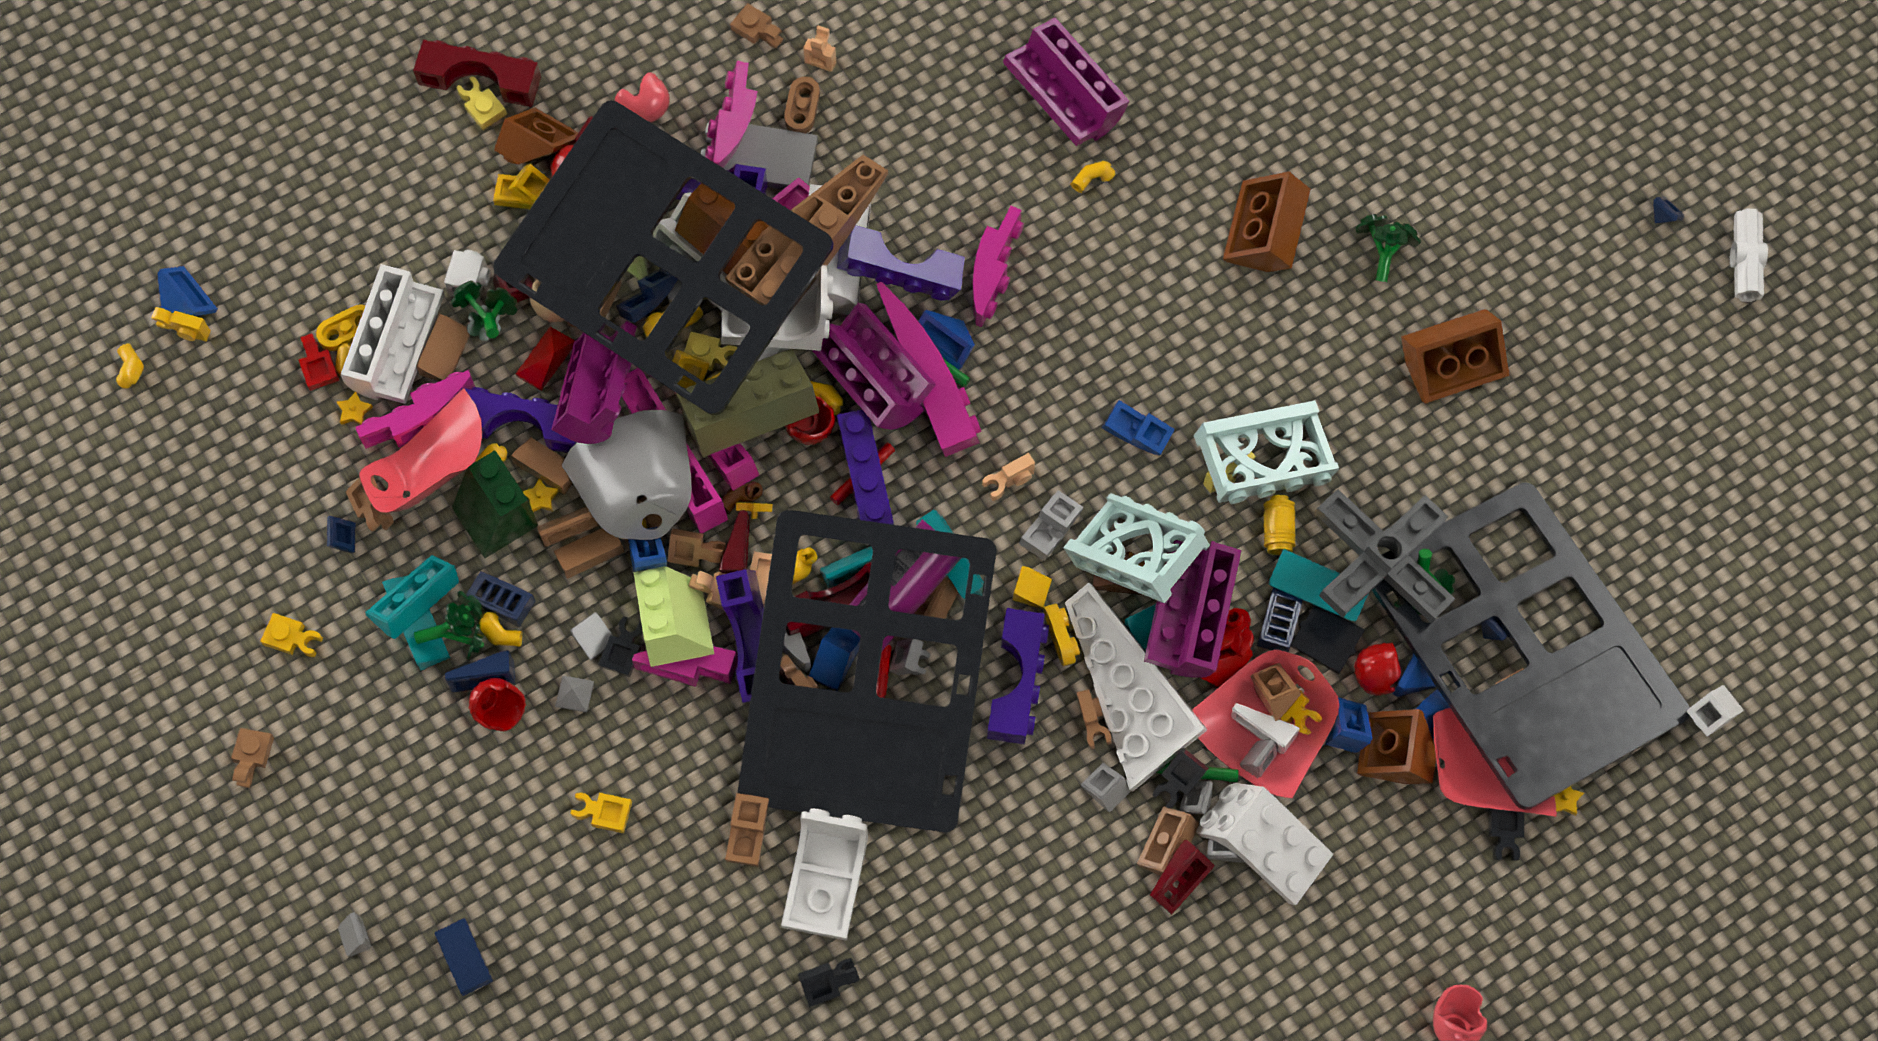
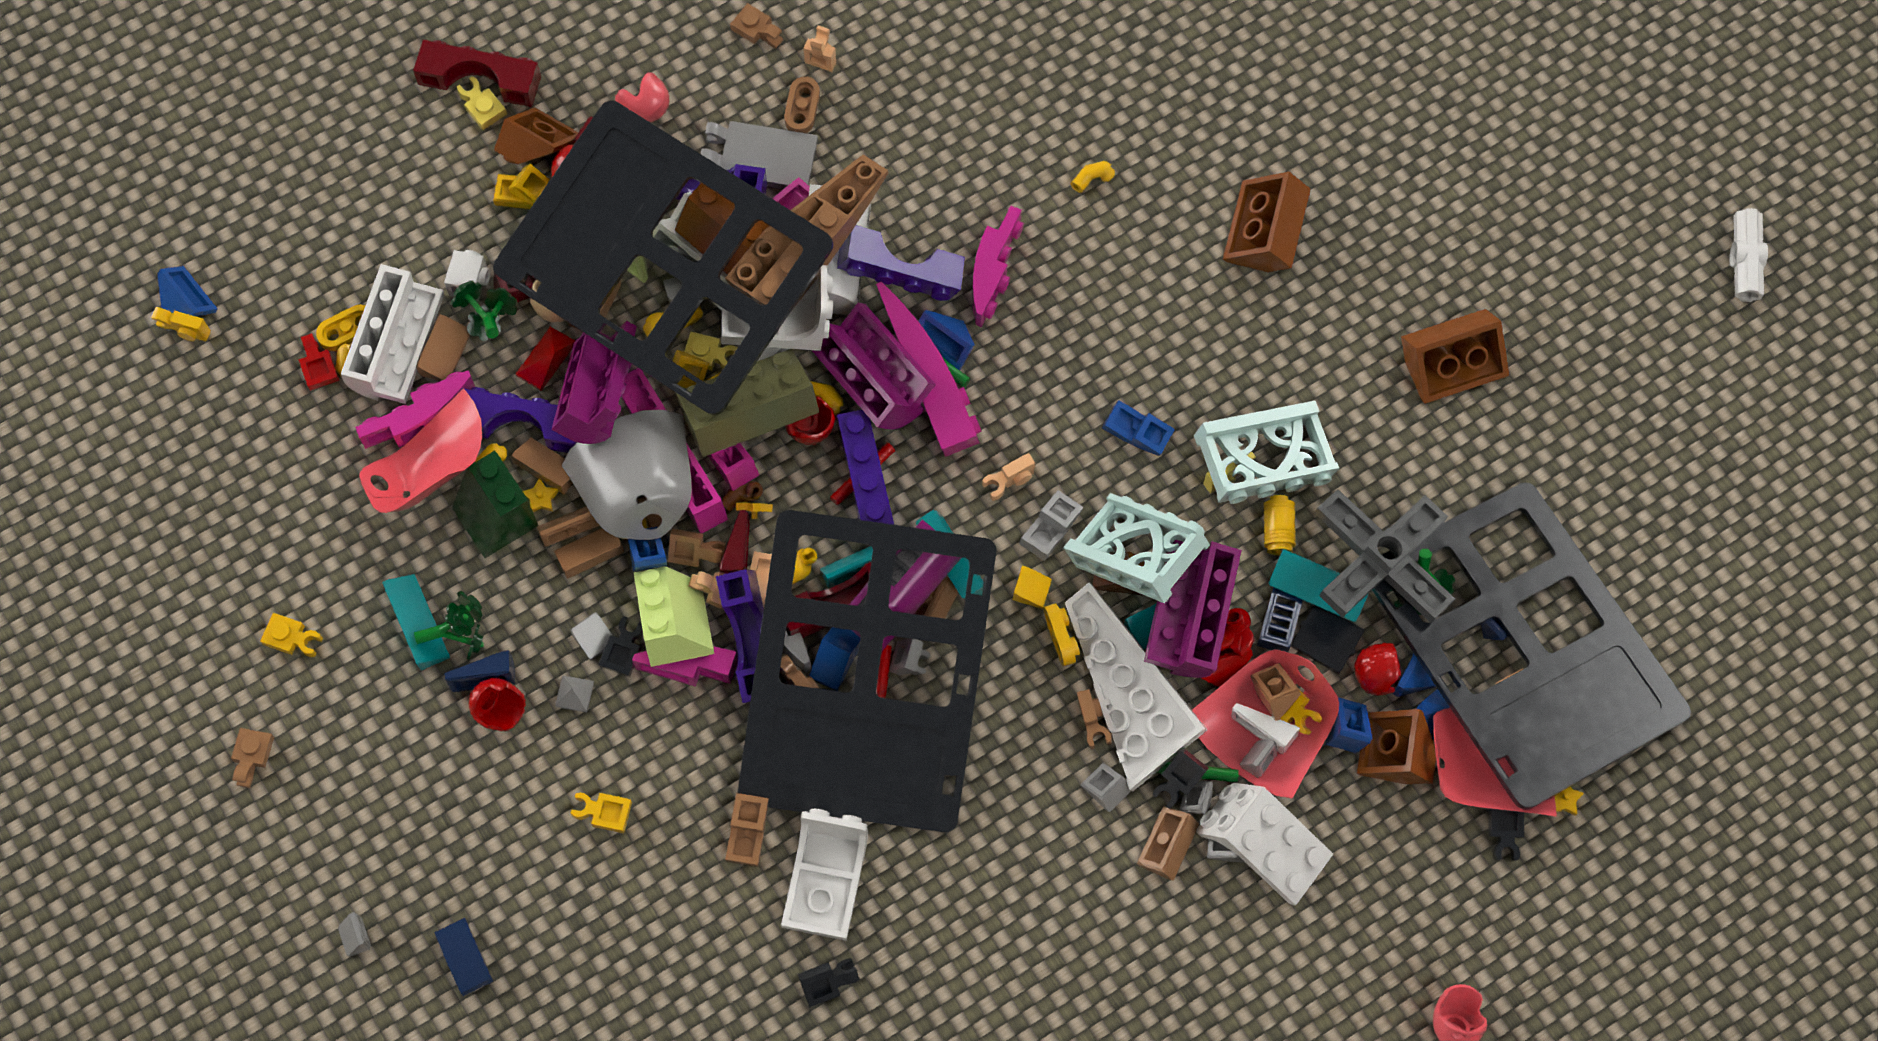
yellow arm [116,343,144,389] -> none
dark blue slope [327,516,356,553] -> none
yellow piece [336,392,373,425] -> none
medium nougat plate [346,476,394,531] -> none
teal slope [365,555,459,639] -> none
dark blue slope [466,571,536,628] -> none
yellow arm [479,612,522,647] -> none
dark blue slope [616,268,678,323] -> none
dark pink slope [705,61,757,168] -> none
dark purple arch [987,608,1049,745] -> none
magenta brick [1003,17,1130,146] -> none
dark red slope [1150,839,1215,915] -> none
dark green plant [1355,214,1421,282] -> none
dark blue slope [1653,196,1685,223] -> none
white brick [1686,685,1744,736] -> none

